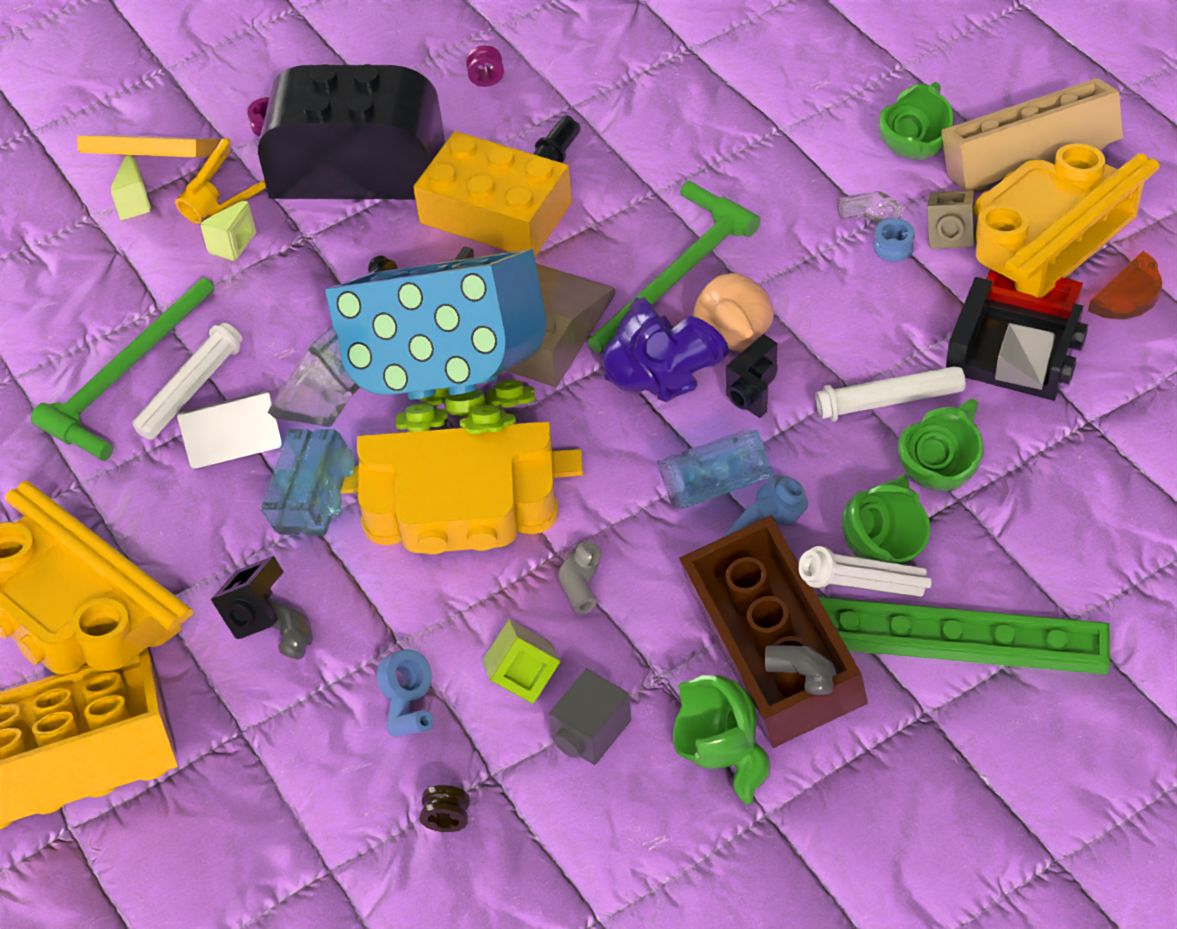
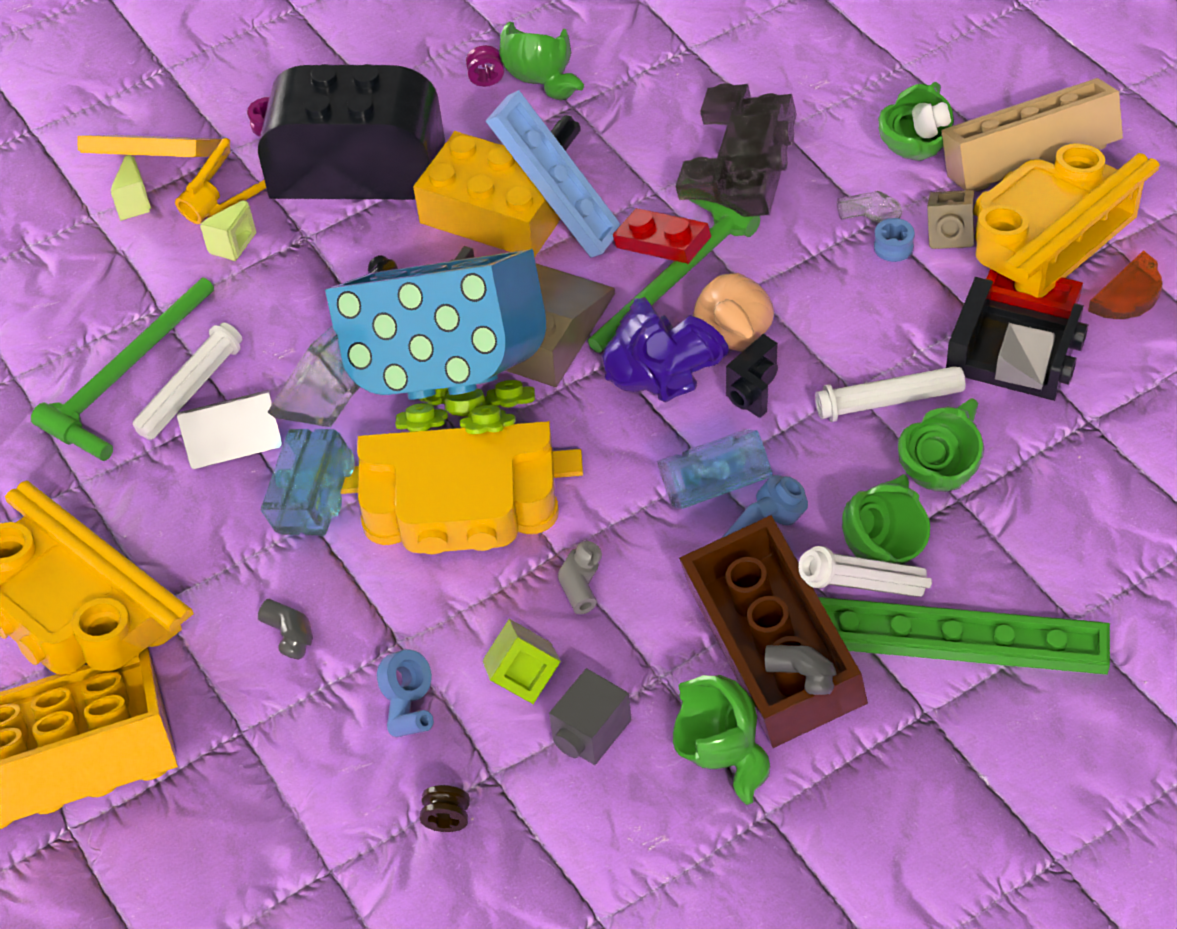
black bracket [211,556,284,639] -> none
none -> light blue plate [486,90,621,258]
none -> bright green hair [499,22,584,101]
none -> red plate [612,208,712,264]
none -> clear smoke bracket [675,83,797,217]
none -> white arm [912,102,951,138]

